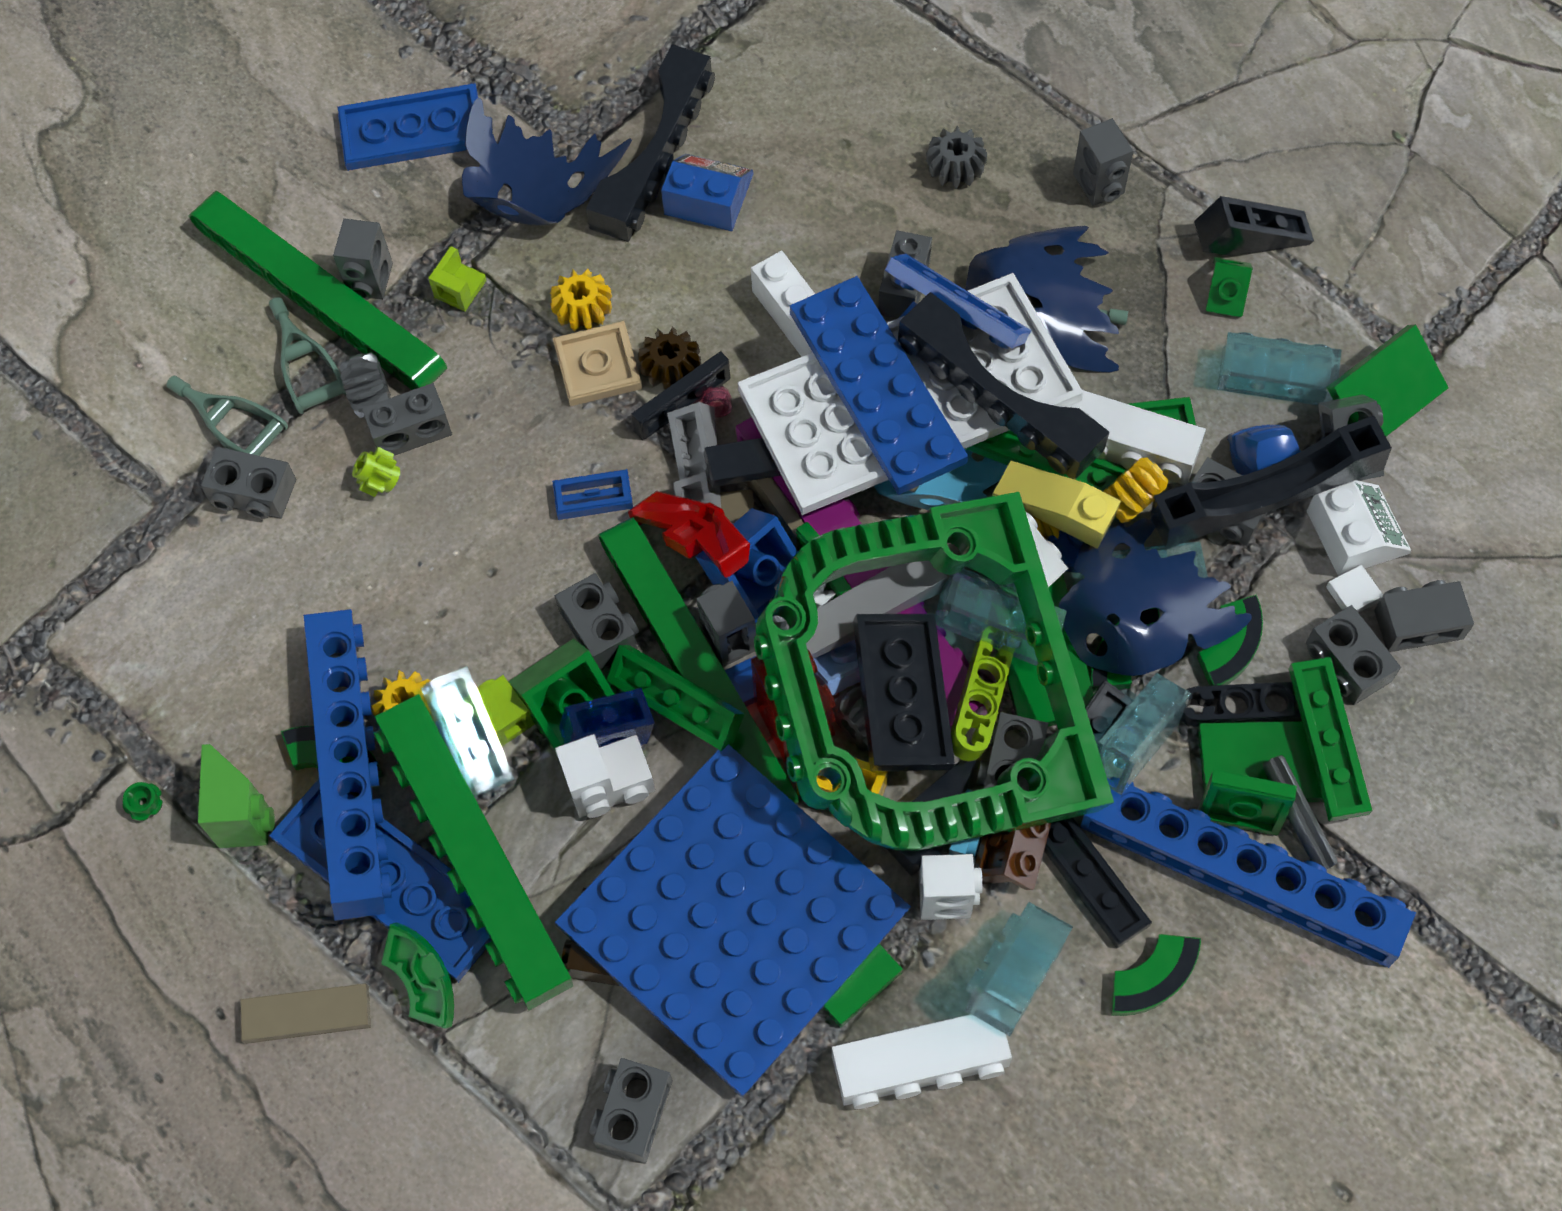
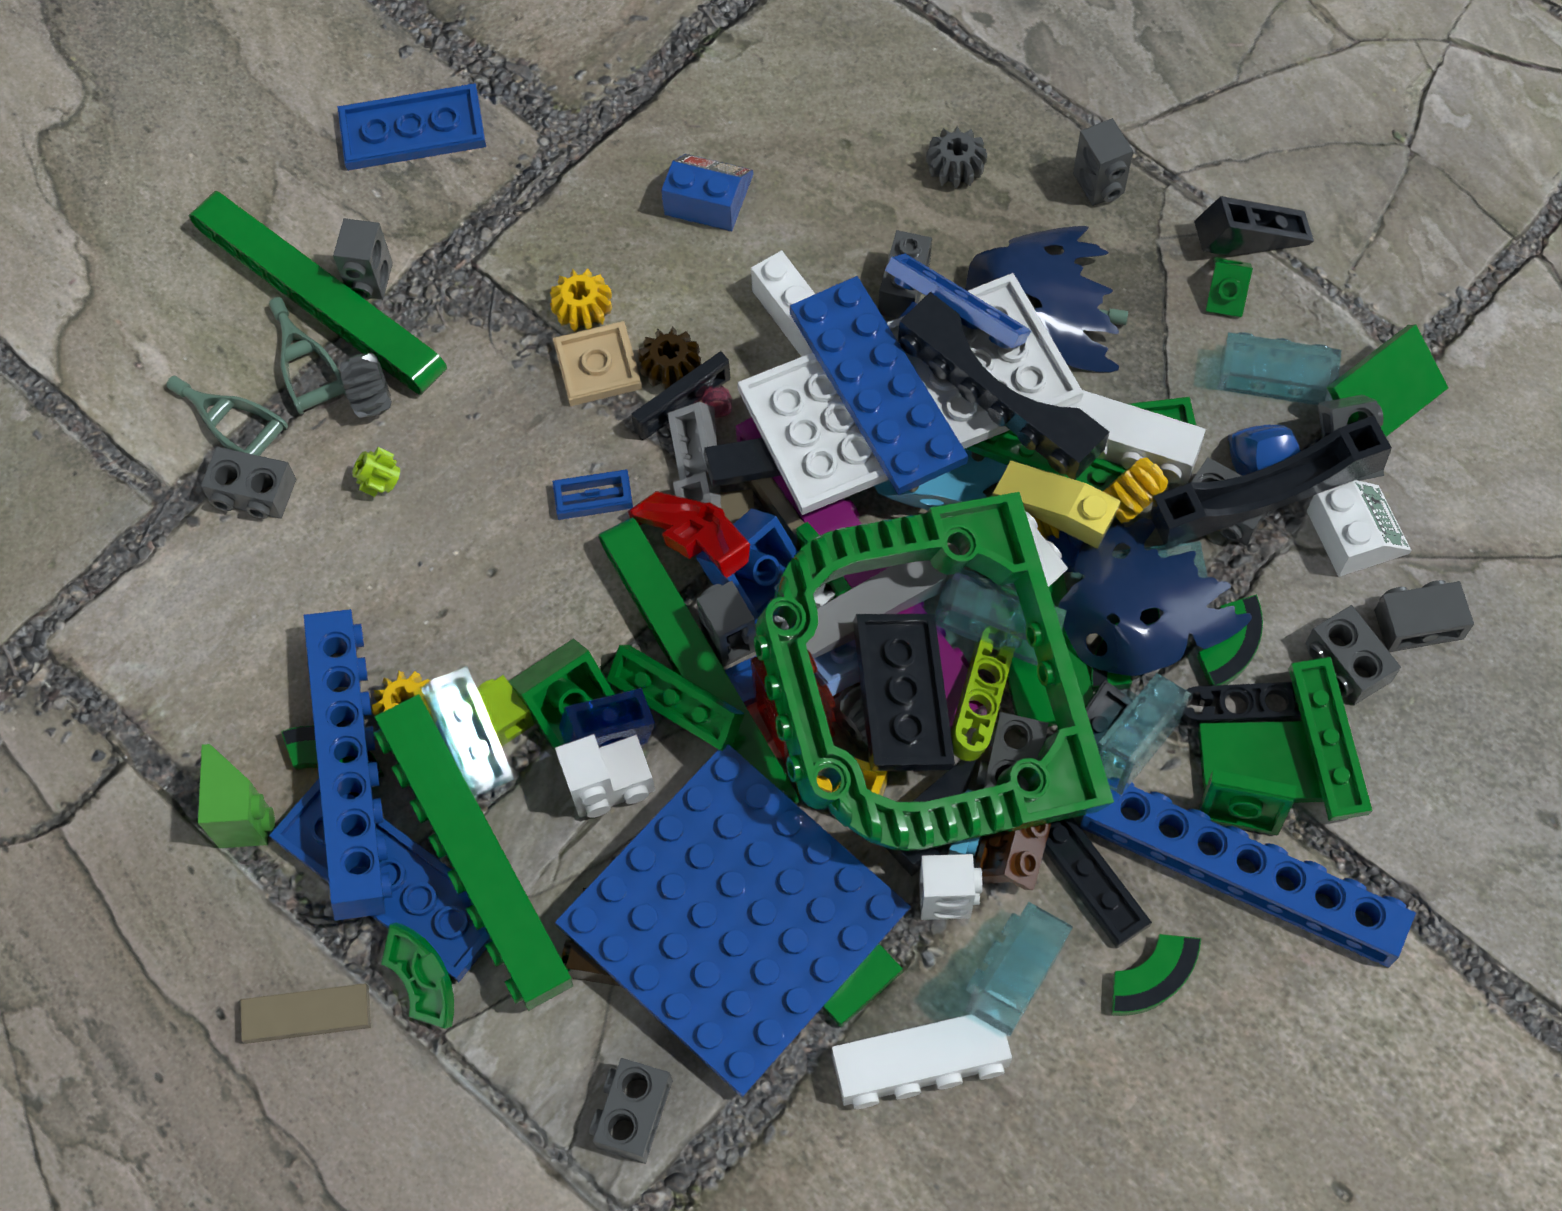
green plate [122,782,163,821] -> none
dark grey brick [362,383,452,456] -> none
lime panel [428,246,486,312] -> none
dark blue piece [462,98,632,225] -> none
dark grey brick [554,573,639,670] -> none
black arch [586,44,715,242] -> none
dark grey axle [1263,755,1337,869] -> none
white tile [1326,564,1383,613] -> none

